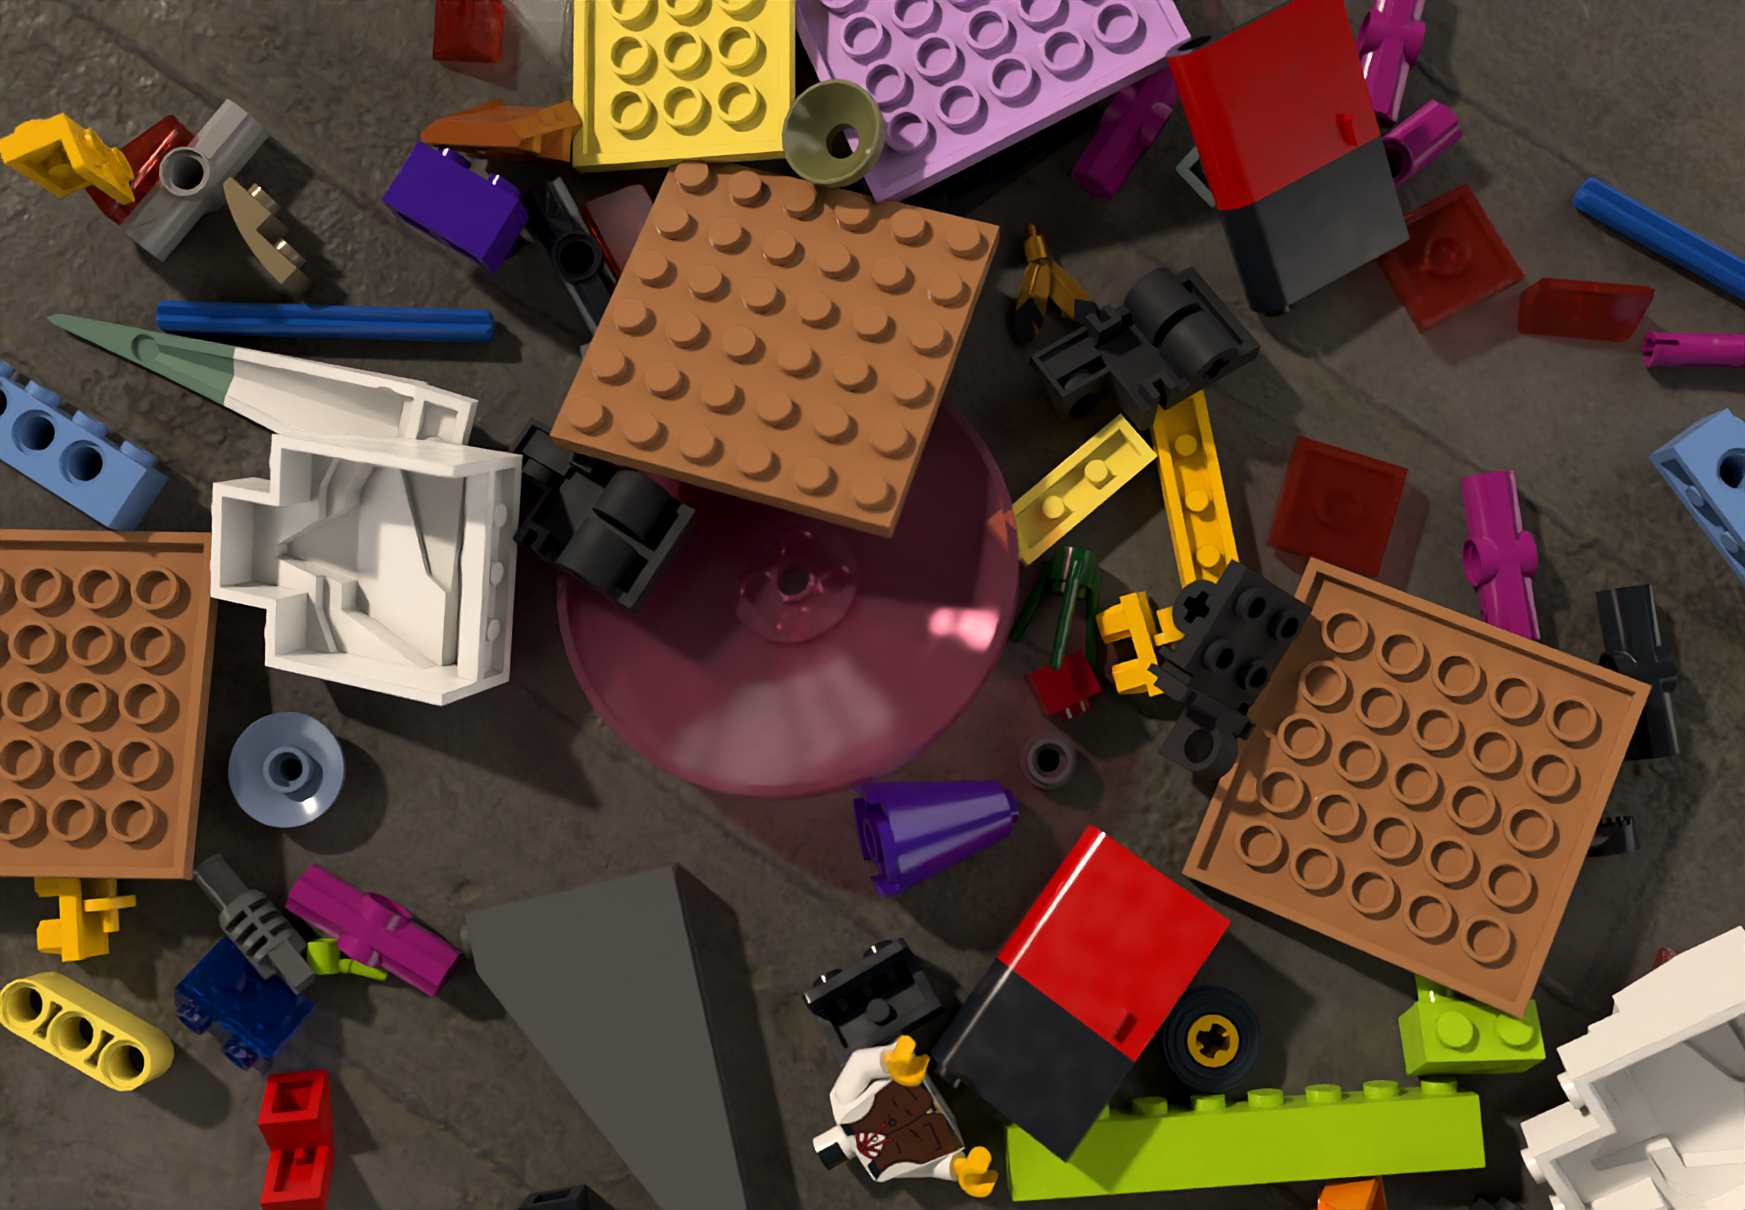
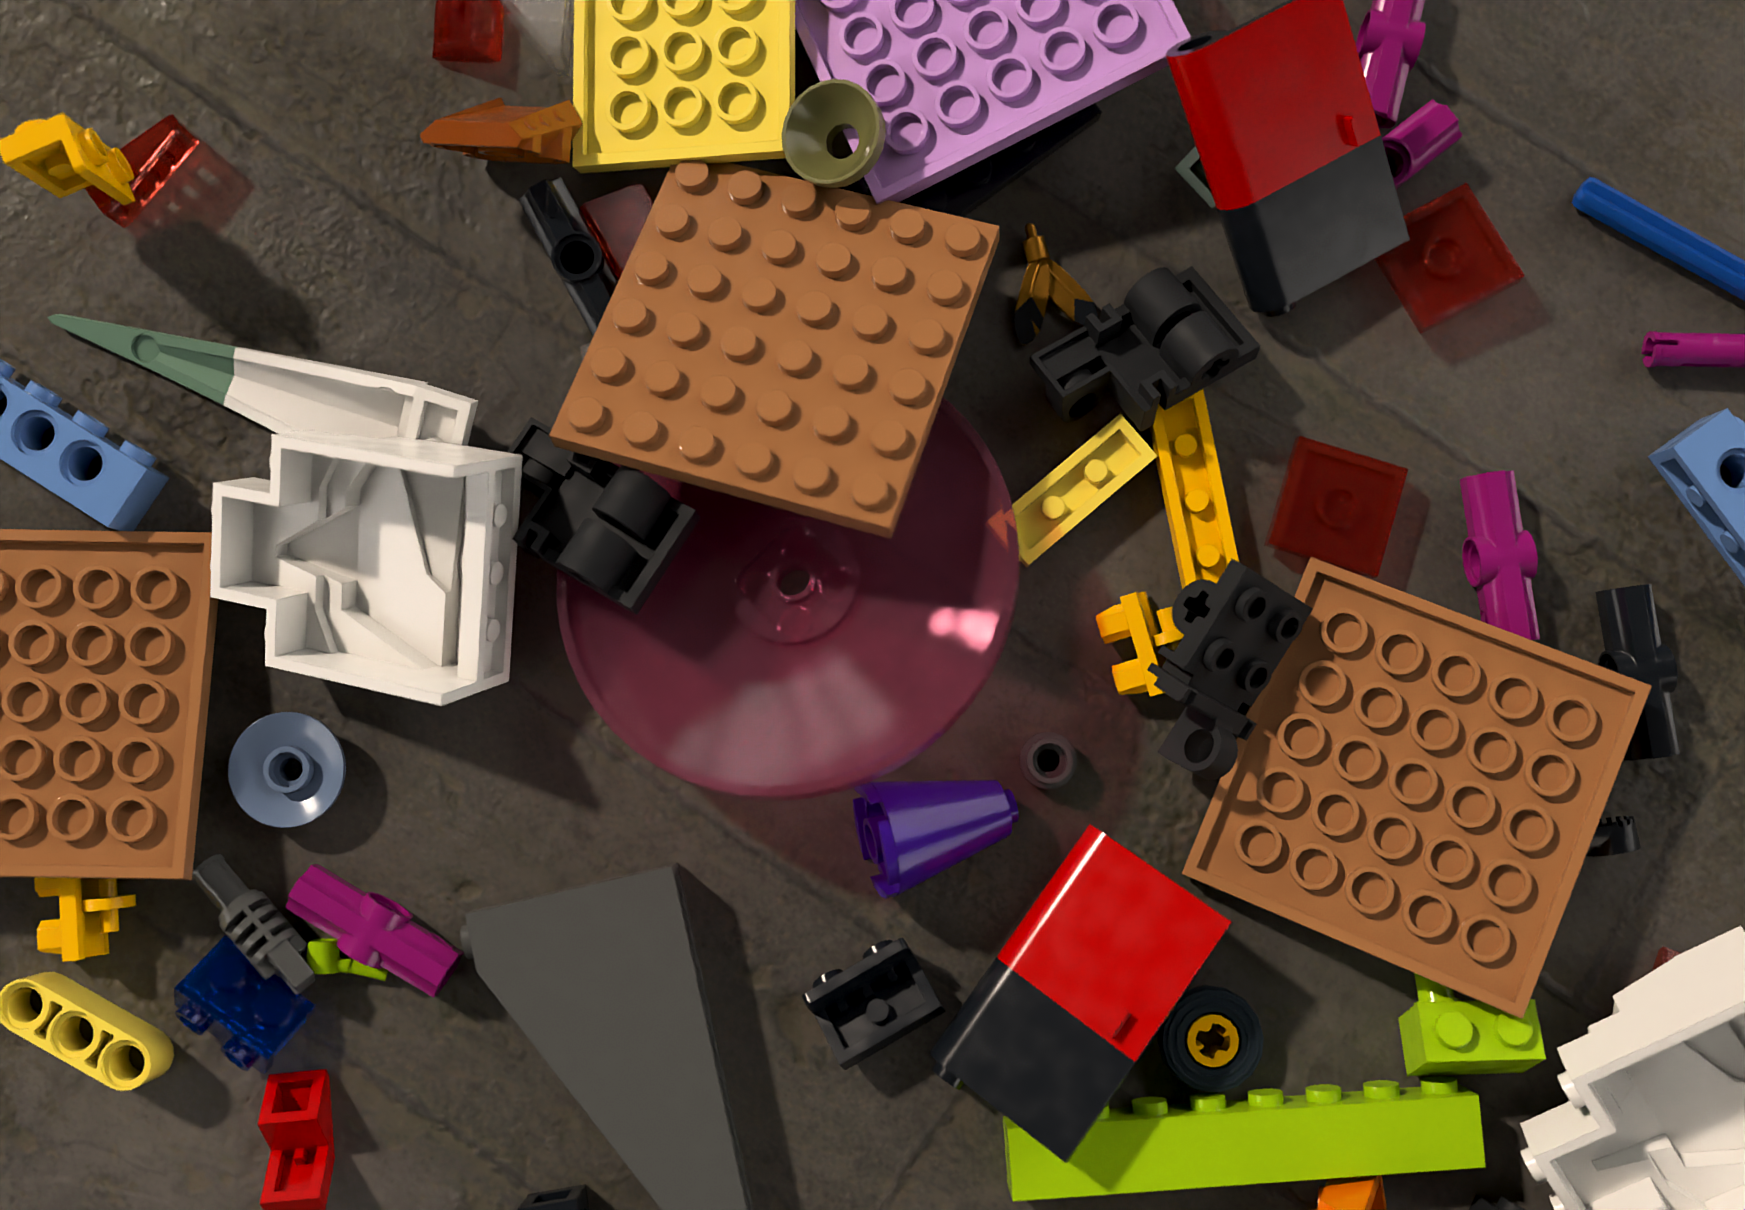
light grey piece [119,98,270,262] -> none
blue axle [156,300,495,343] -> none
dark tan slope [223,176,314,299] -> none
dark purple brick [382,141,530,274] -> none
torso [813,1034,998,1197] -> none
dark green plant [1010,546,1103,675] -> none
dark red plate [1024,649,1102,722] -> none
magenta piece [1071,66,1179,201] -> none
clear red slope [1518,278,1654,342] -> none

